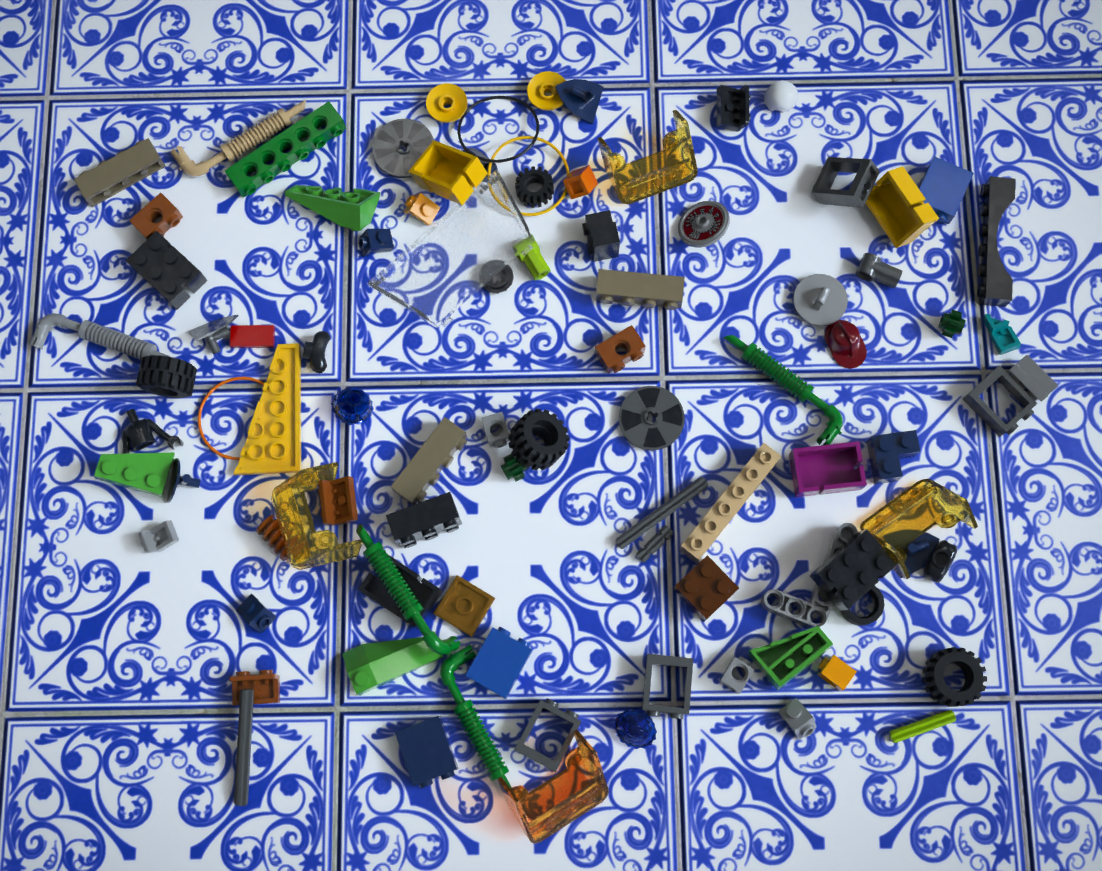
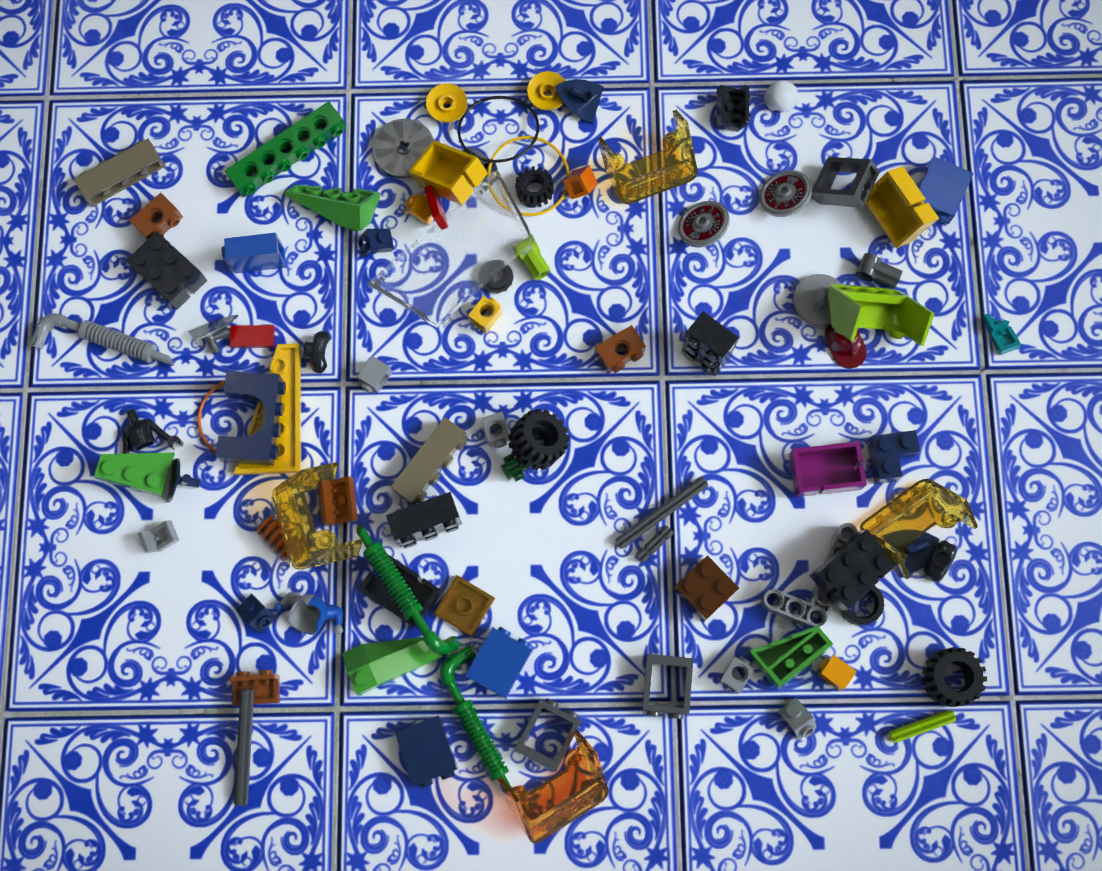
black tyre [136,355,197,398] -> none
tan piece [171,99,306,176] -> none
clear blue piece [331,387,374,425] -> none
black brick [582,210,620,262] -> none
dark tan brick [596,269,685,310] -> none
clear blue piece [613,709,657,750] -> none
dark grey piece [619,386,685,451] -> none
tan brick [679,443,782,564] -> none
green piece [724,335,843,445] -> none
dark green gear [938,309,966,338] -> none
dark grey window [963,365,1038,437] -> none
black arch [977,176,1016,307] -> none
light grey bracket [1010,355,1058,402] -> none
none -> dark blue arch [216,371,286,466]
none -> blue brick [221,232,286,274]
none -> light grey piece [274,592,343,635]
none -> light grey brick [357,356,393,394]
none -> red tile [424,184,449,230]
none -> yellow brick [468,296,502,334]
none -> black piece [681,311,739,376]
none -> light grey shield [759,170,812,217]
none -> lime windscreen [828,284,935,346]

